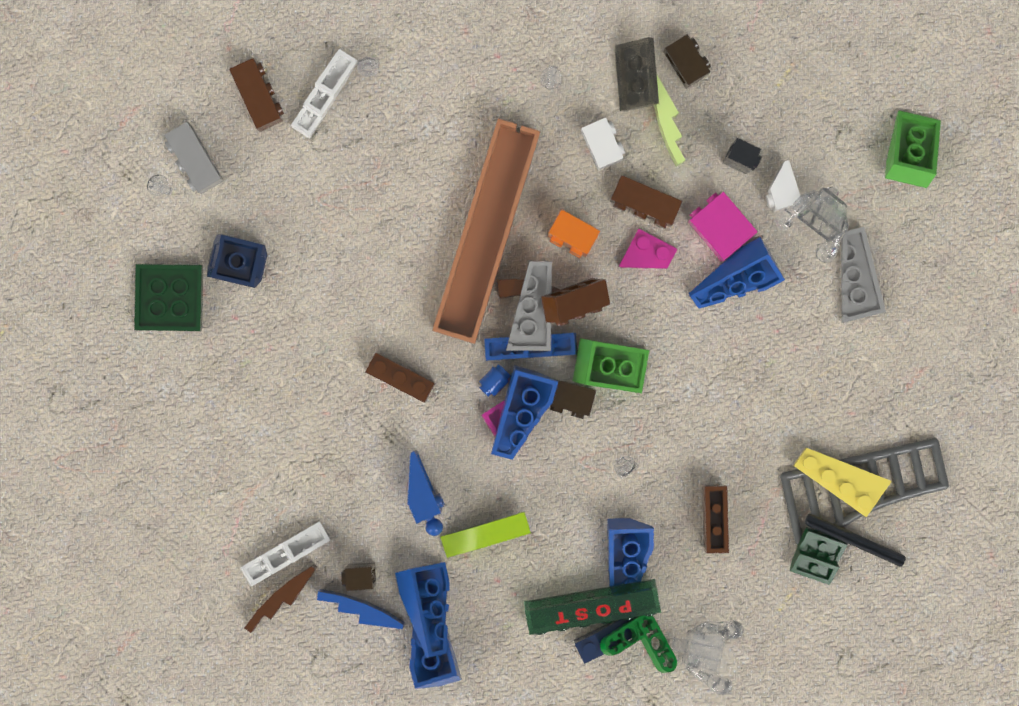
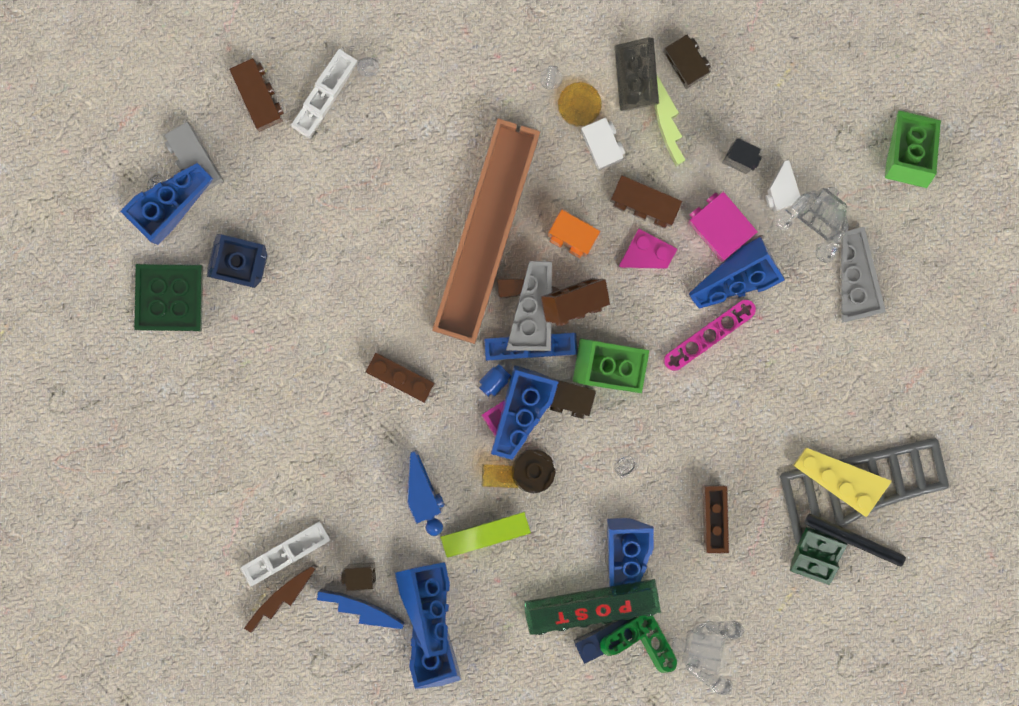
none -> blue wedge [120,163,213,245]
none -> clear yellow plate [481,464,519,488]
none -> dark brown tile [512,449,556,494]
none -> clear yellow tile [558,82,602,127]
none -> dark pink beam [664,300,756,371]

